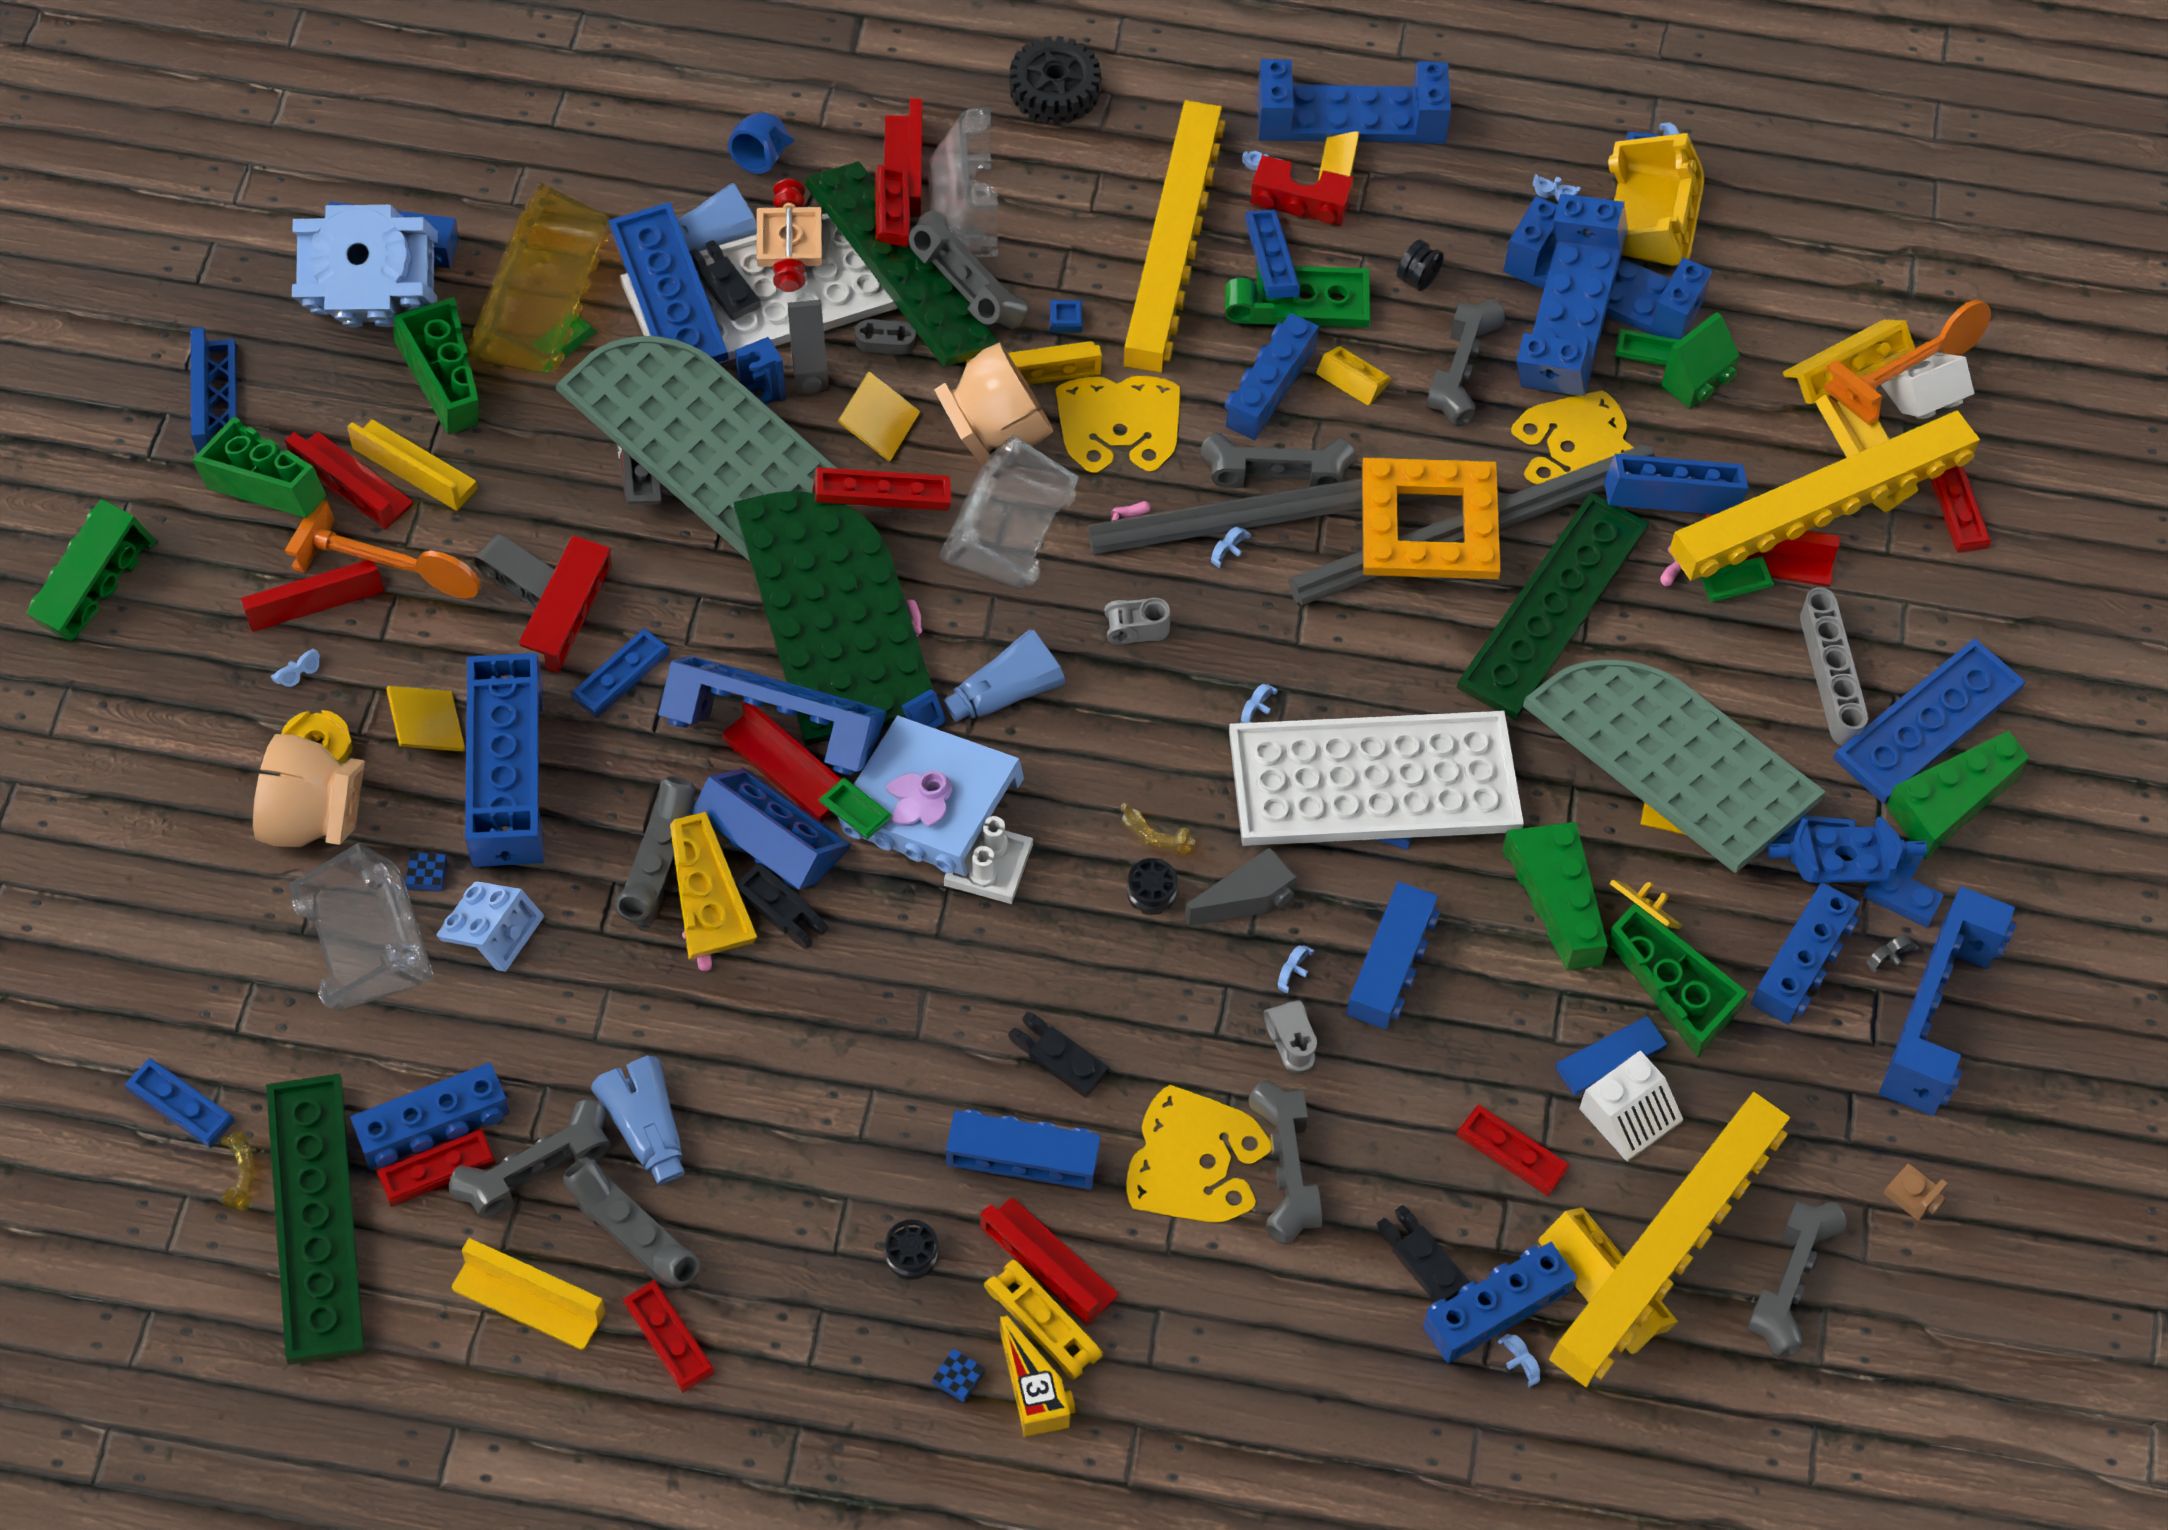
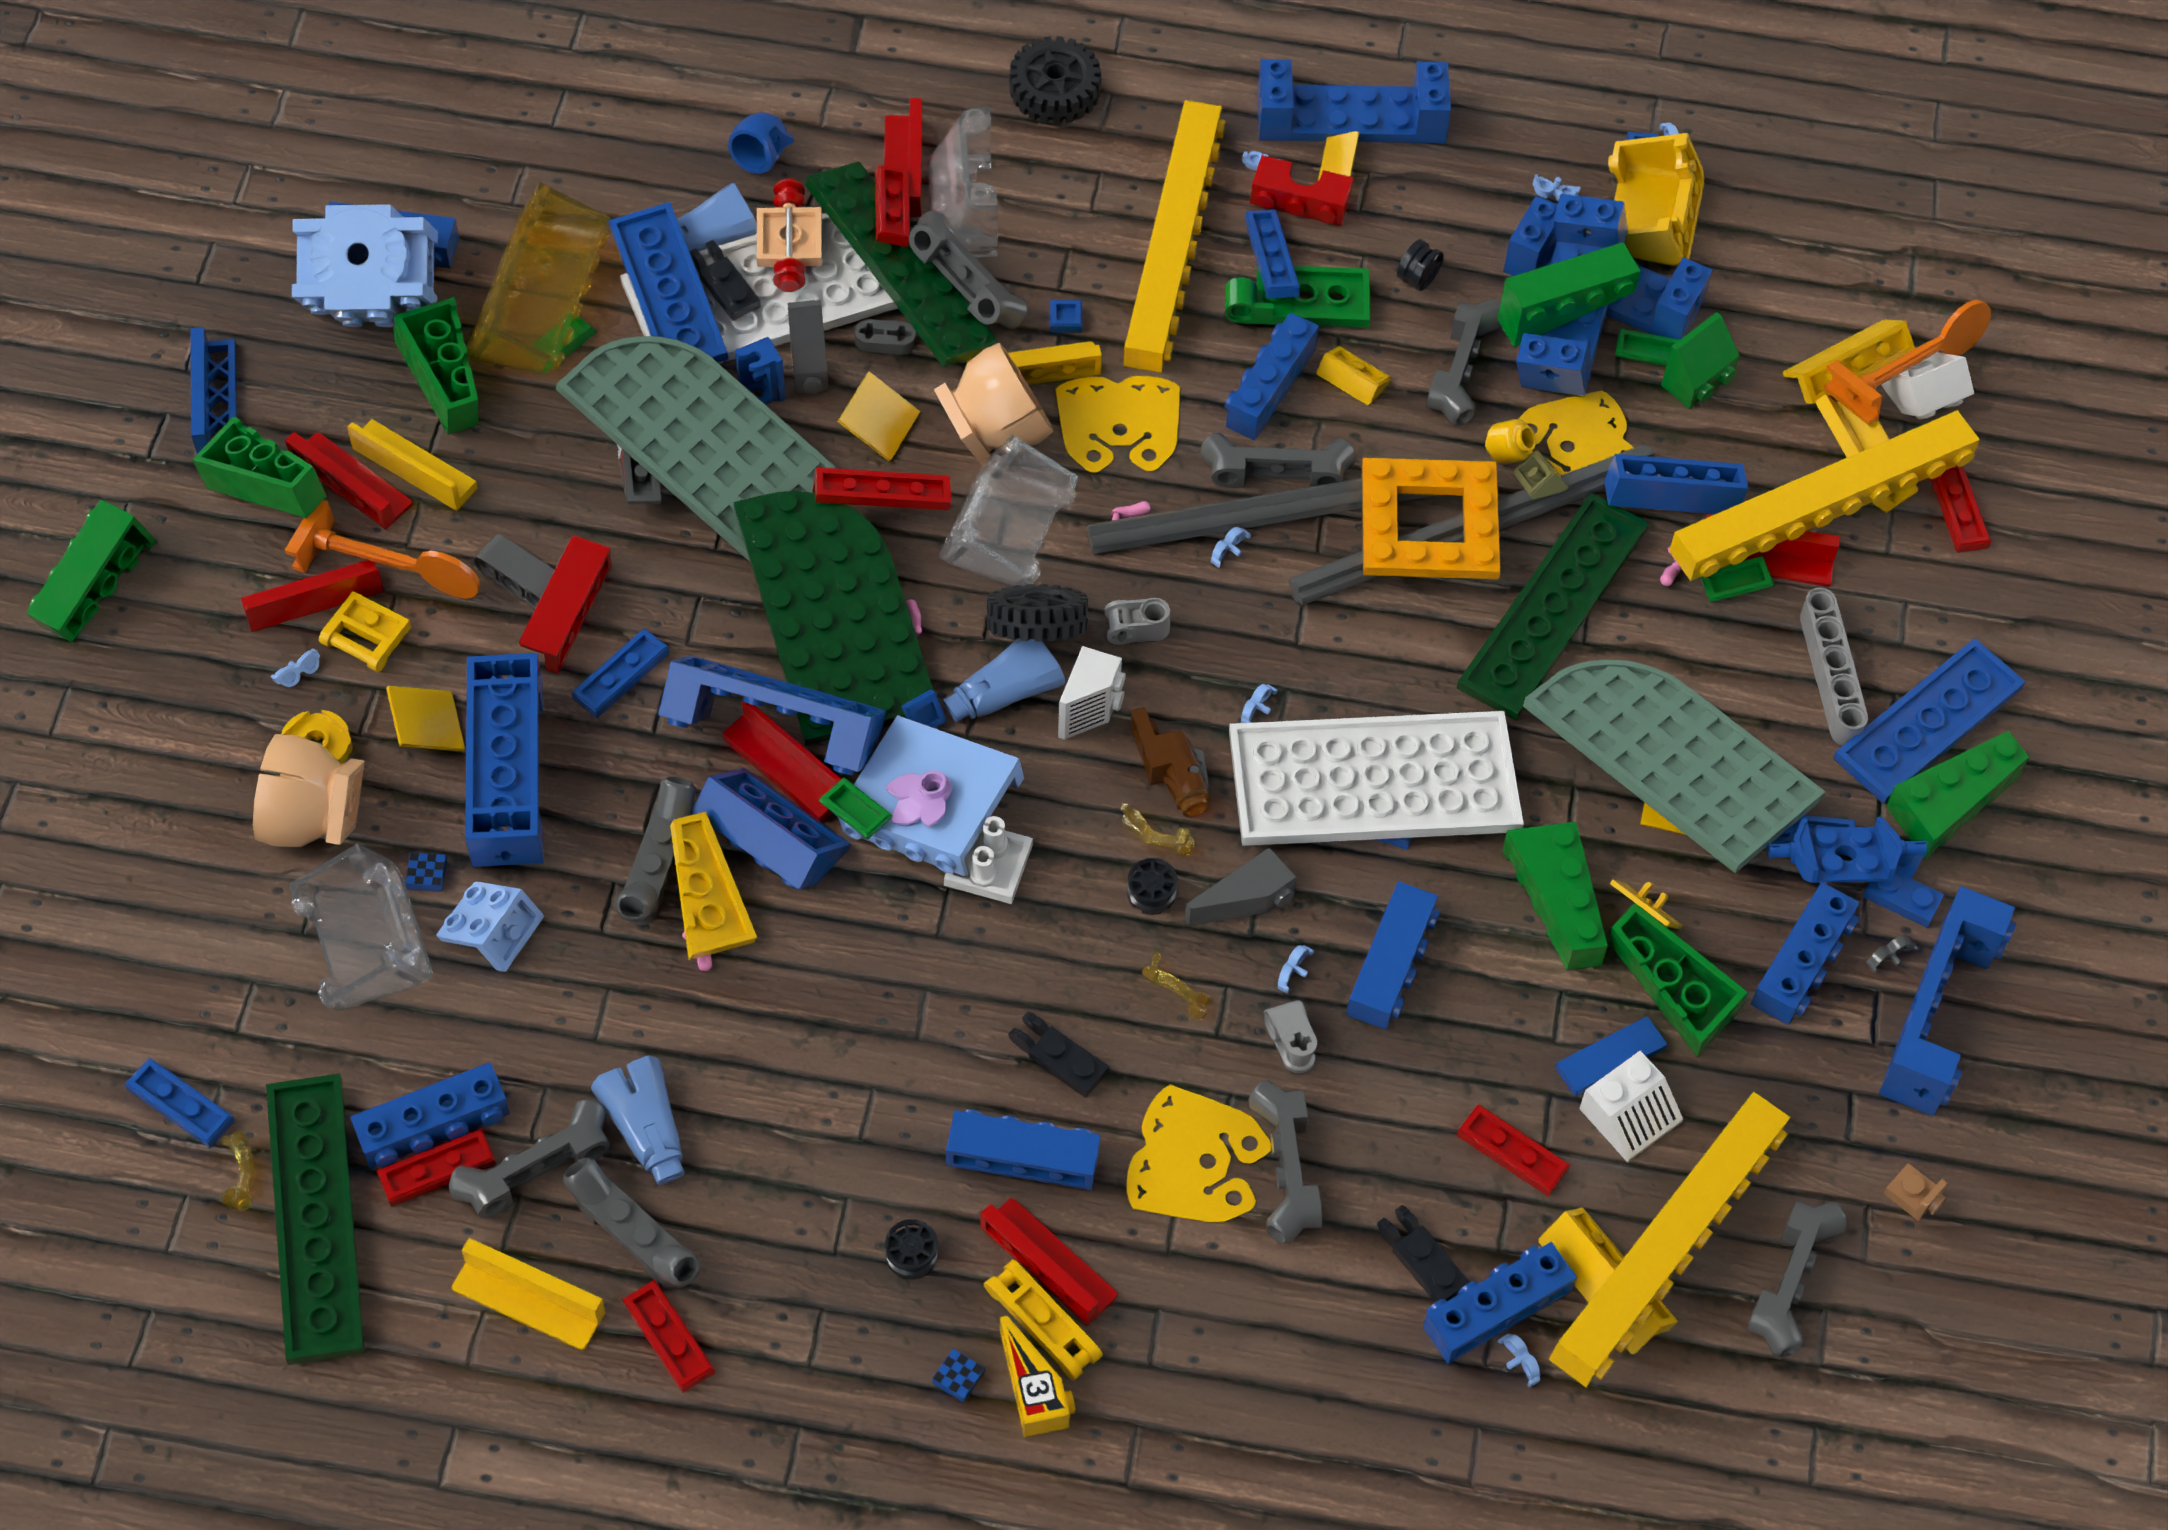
black hinge [735,863,828,950] -> none
none -> yellow plate [319,591,411,672]
none -> black wheel [987,584,1089,642]
none -> white slope [1058,646,1126,740]
none -> reddish brown plate [1130,707,1210,818]
none -> clear yellow piece [1142,952,1211,1020]
none -> yellow head [1485,419,1536,465]
none -> green wedge [1497,242,1641,348]
none -> olive slope [1513,450,1569,500]

